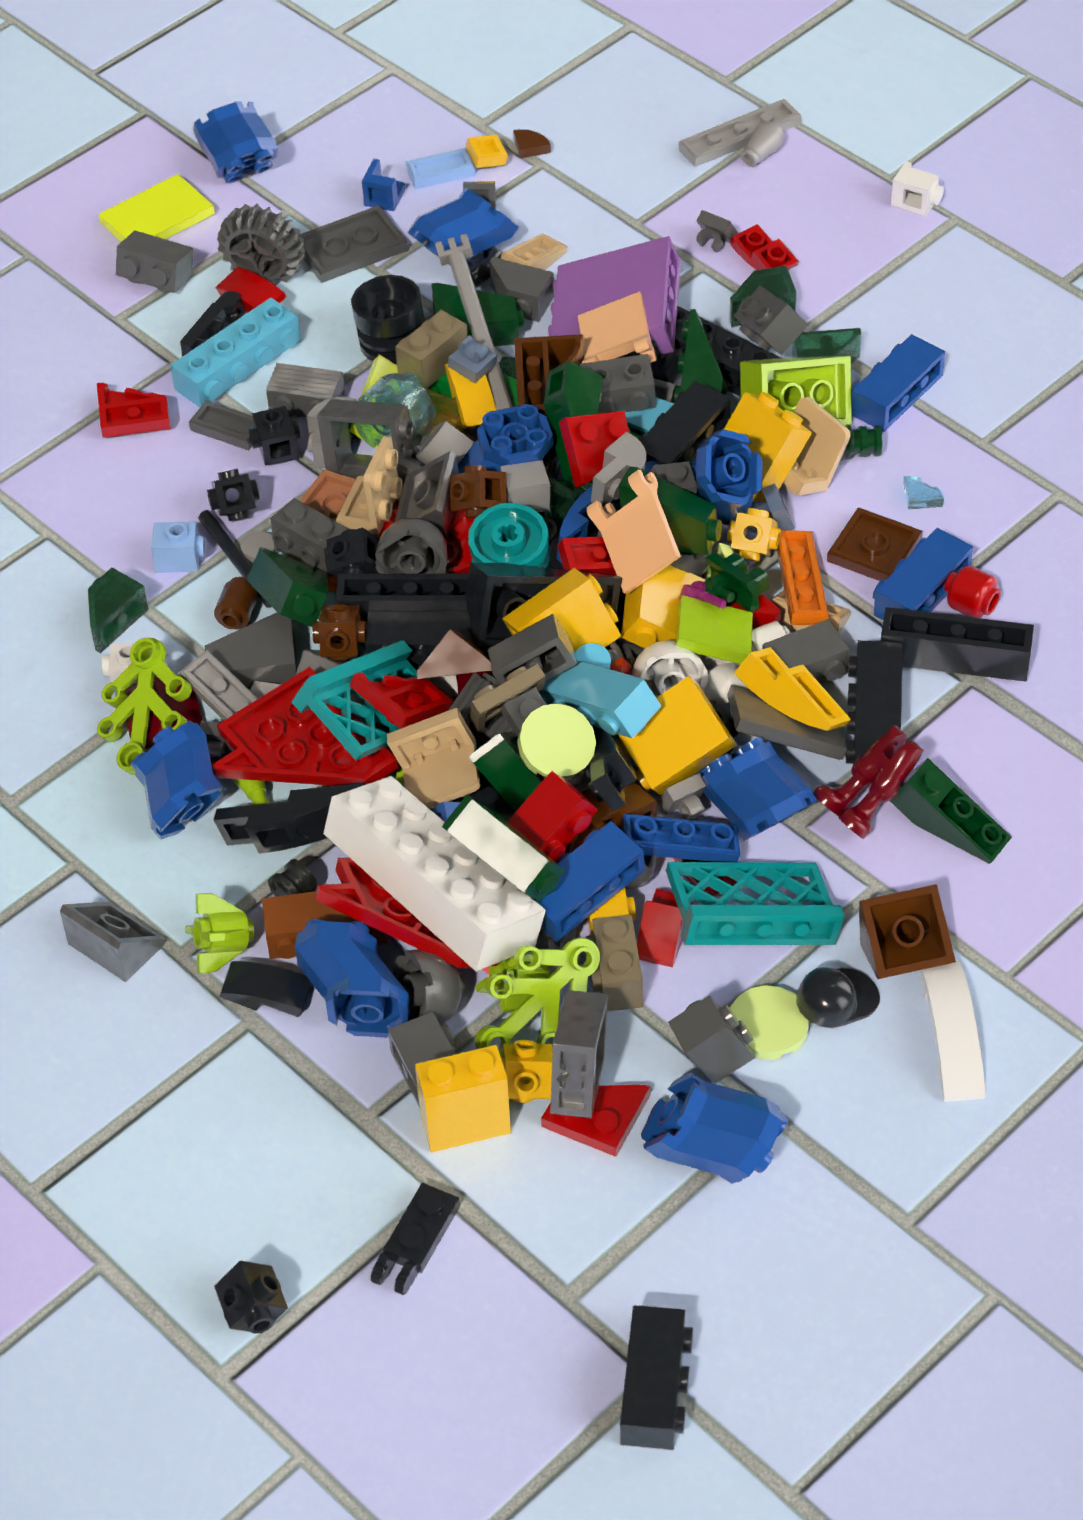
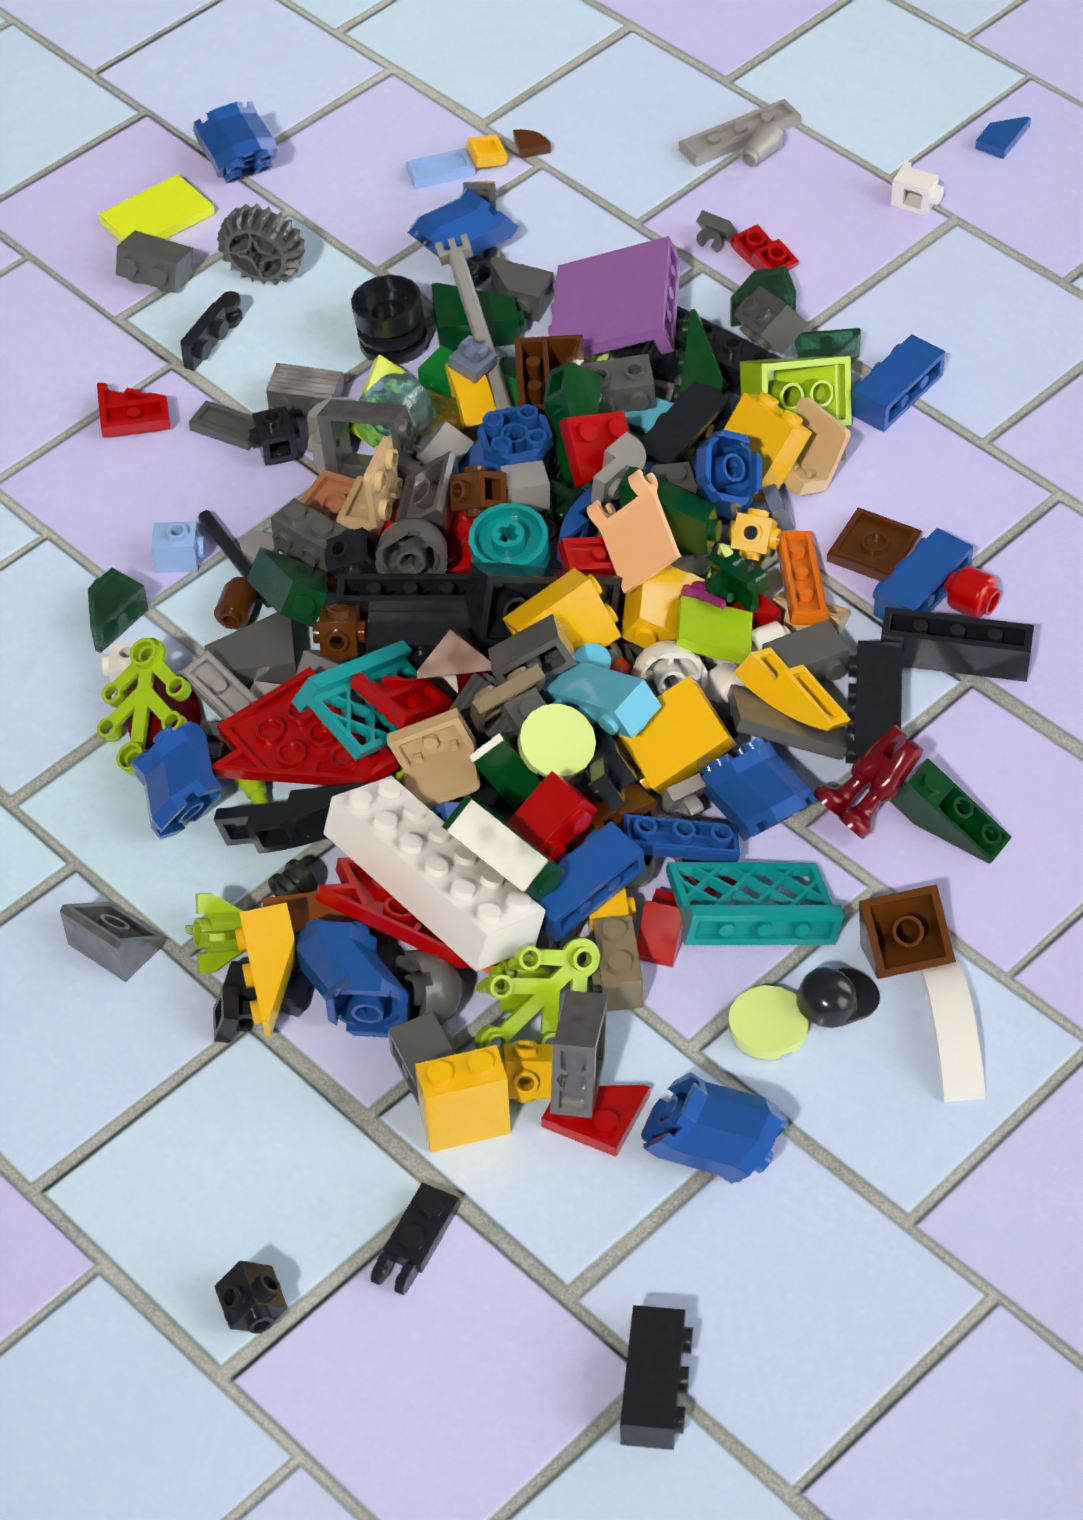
medium azure brick [170,298,301,408] -> none
black brick [207,469,260,521] -> none
red slope [215,266,287,313] -> none
dark grey tile [299,205,408,283] -> none
blue panel [362,158,405,211] -> none
dark tan brick [395,310,467,391] -> none
tan slope [501,233,567,270] -> none
light nougat flag [578,291,656,363] -> none
dark grey brick [668,995,756,1084] -> none
dark green bush [845,424,882,459] -> none
clear light blue tile [903,476,944,509] -> none
none -> black tile [213,985,253,1043]
none -> yellow slope [234,902,296,1037]
none -> blue tile [975,116,1031,159]

